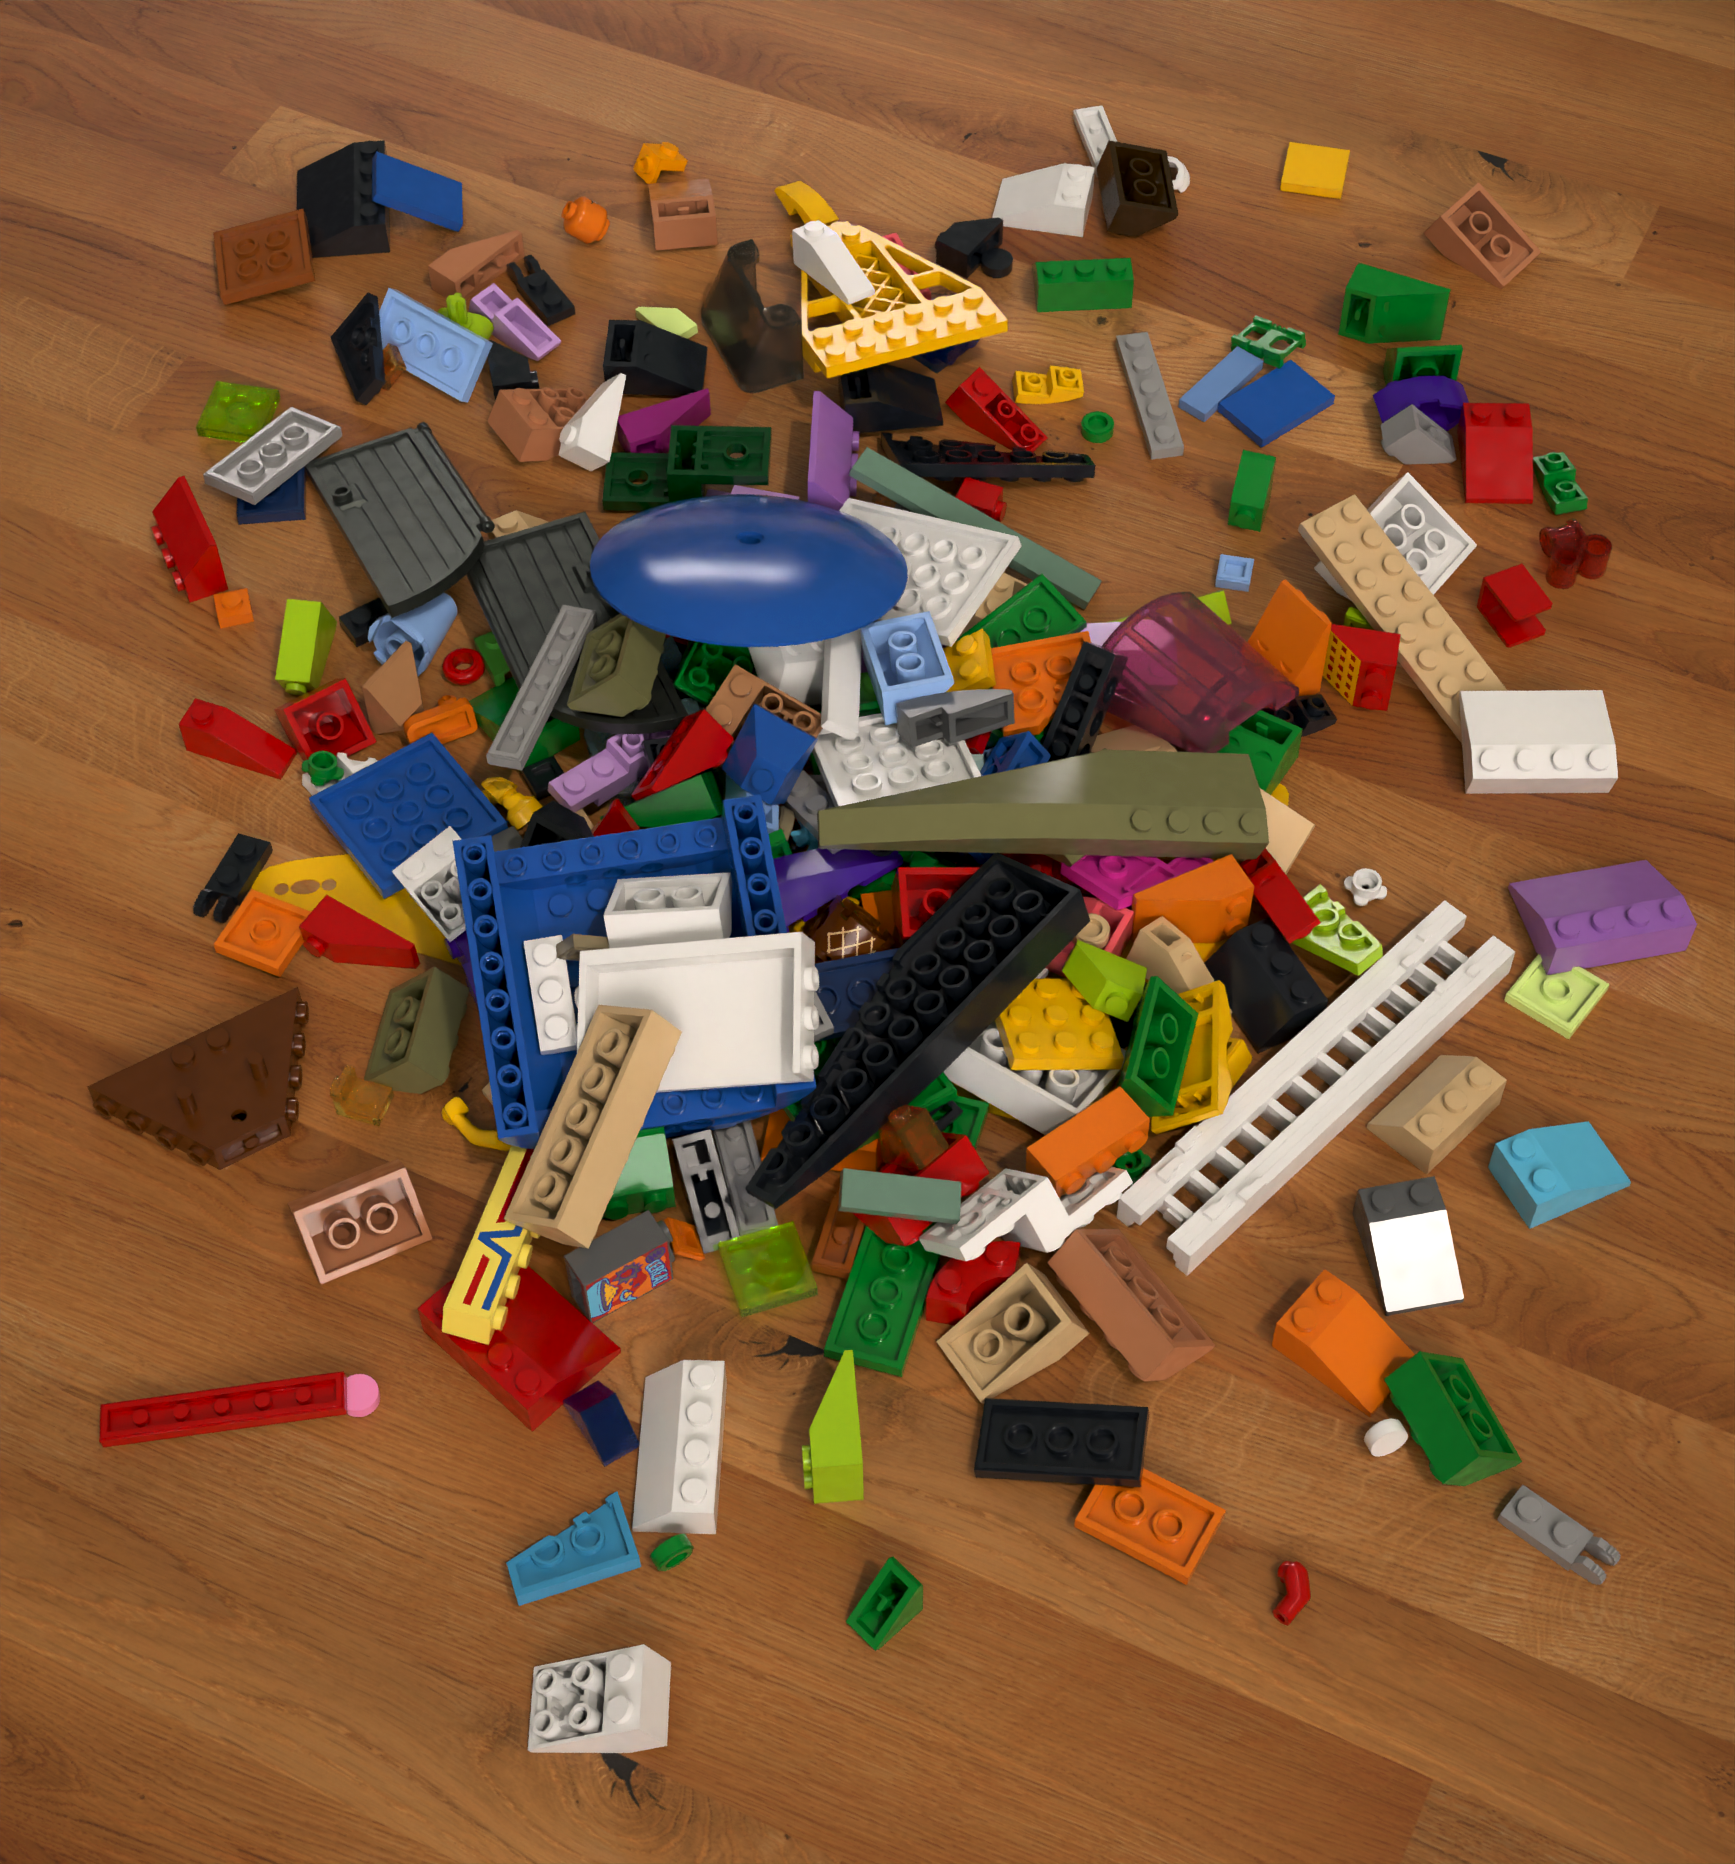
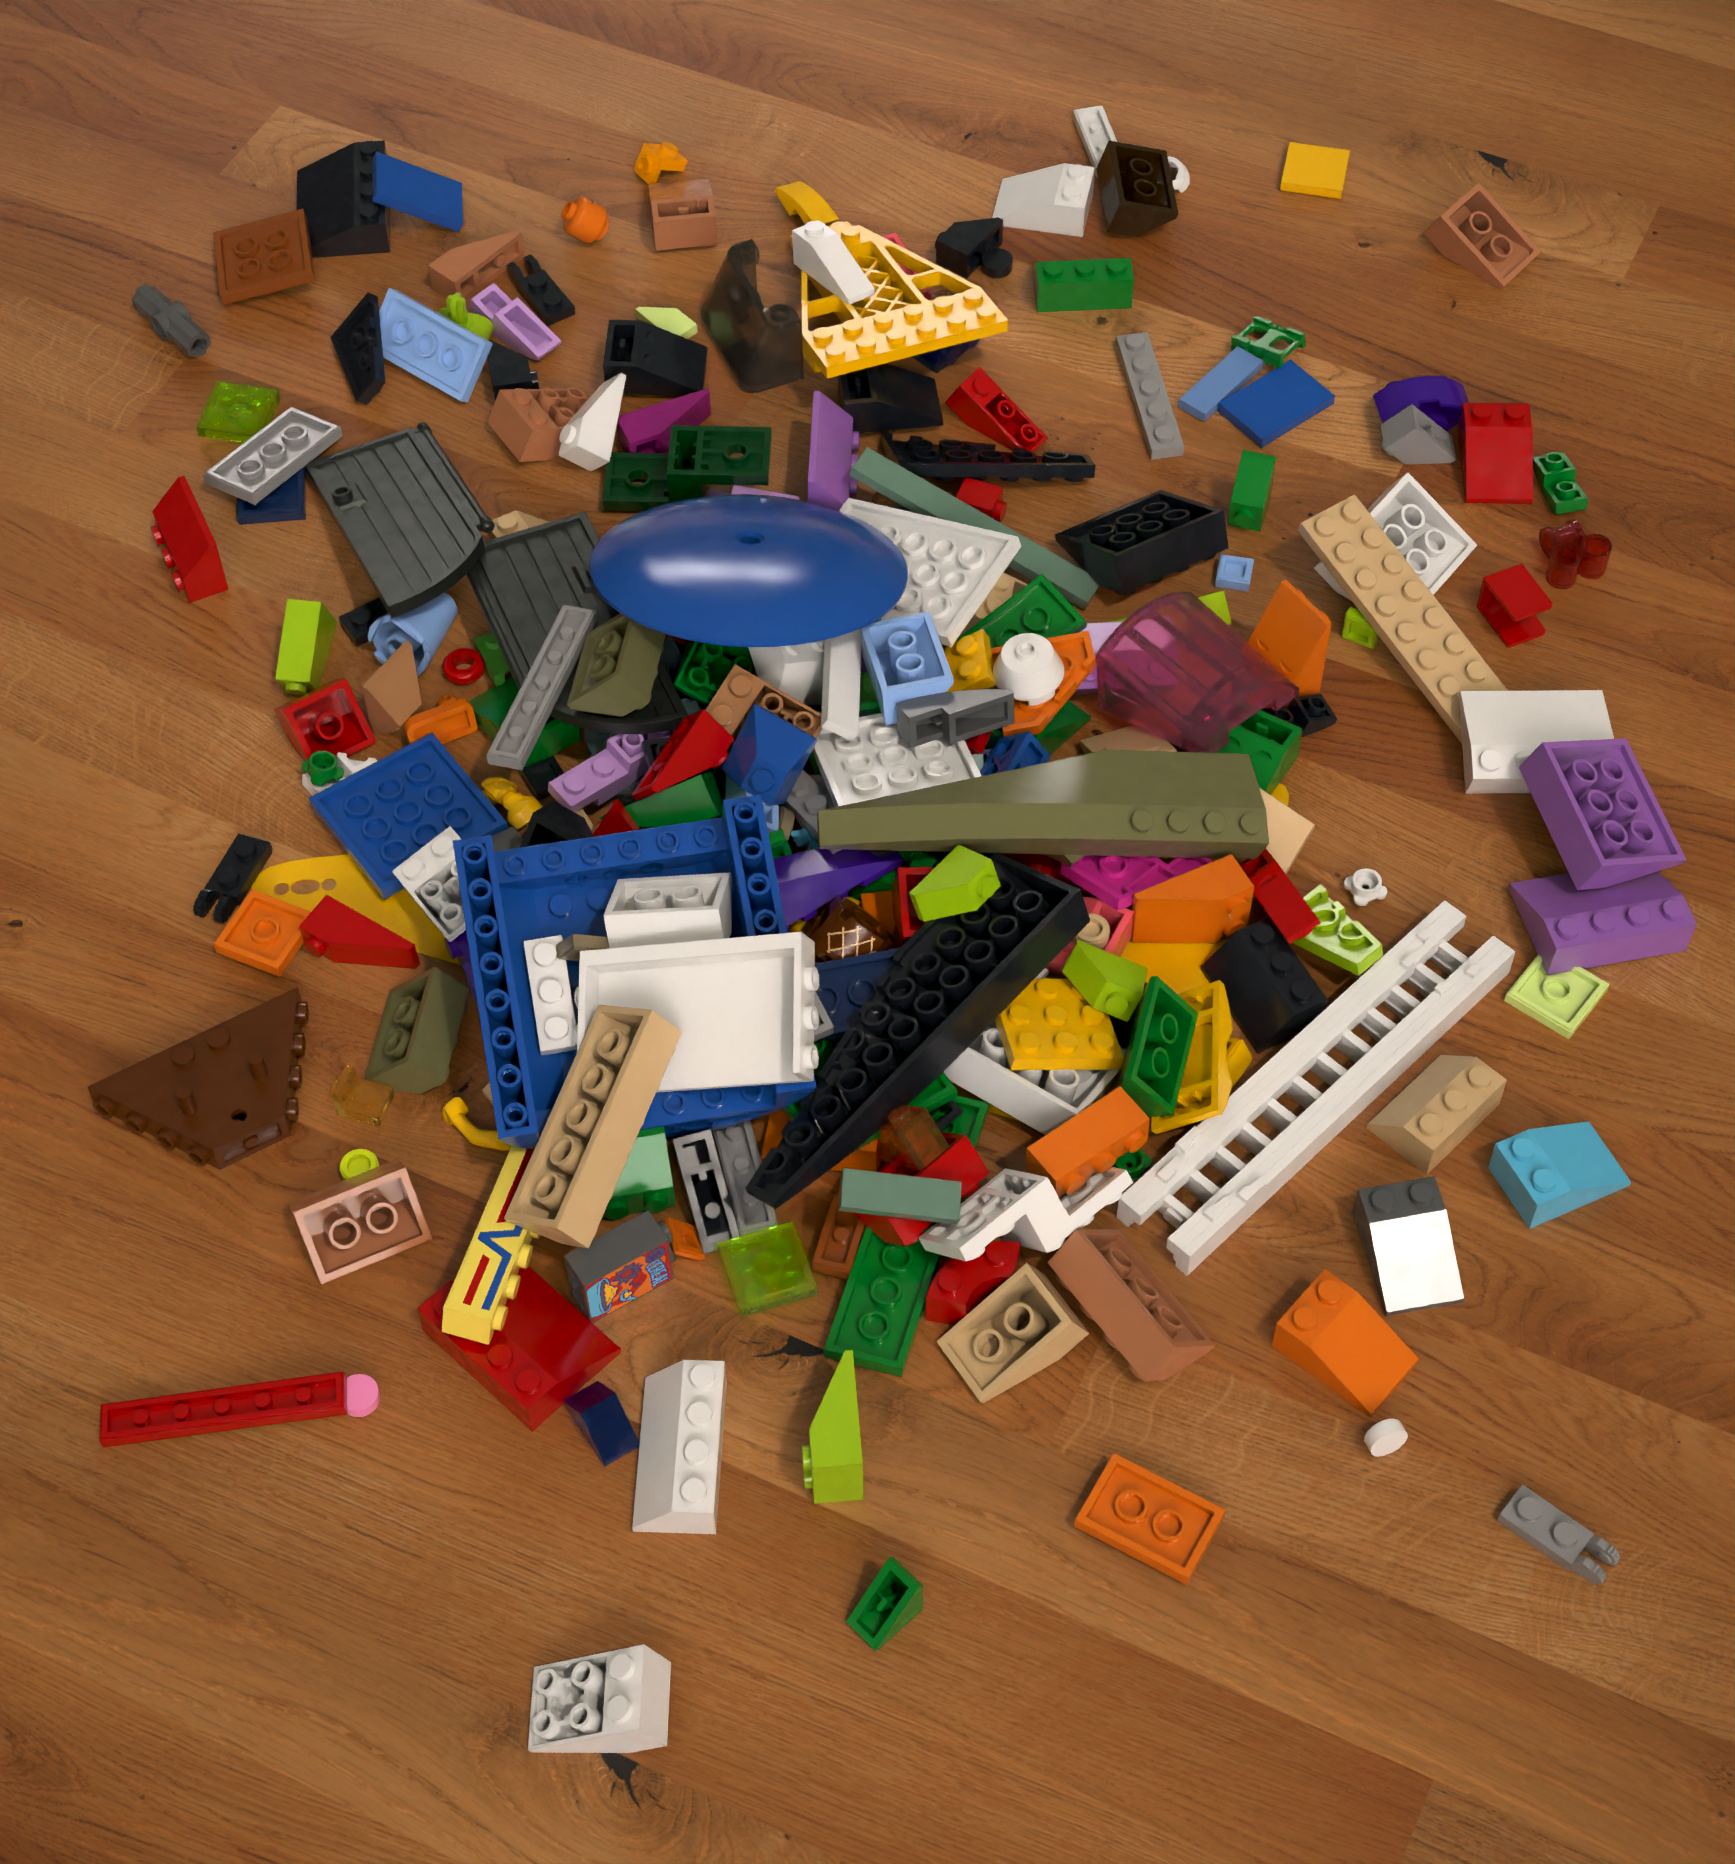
red slope [179,698,297,780] -> none
orange plate [213,588,254,629] -> none
clear orange tile [382,343,407,391] -> none
dark azure wing [506,1491,641,1606] -> none
green tile [650,1533,694,1571] -> none
black tile [974,1398,1149,1487] -> none
yellow slope [1012,365,1084,404] -> none
black brick [1042,641,1129,762] -> none
green tile [1081,411,1114,443] -> none
tan slope [1126,916,1233,1015] -> none
red arm [1272,1561,1311,1626] -> none
red slope [1323,624,1401,711] -> none
green slope [1338,262,1451,344] -> none
green slope [1383,345,1463,385] -> none
green slope [1384,1351,1522,1486] -> none
none -> dark grey piece [132,284,211,358]
none -> neon yellow tile [340,1149,380,1180]
none -> lime slope [909,845,1001,922]
none -> white cone [993,633,1064,706]
none -> black slope [1055,490,1229,595]
none -> medium lavender slope [1519,738,1686,890]

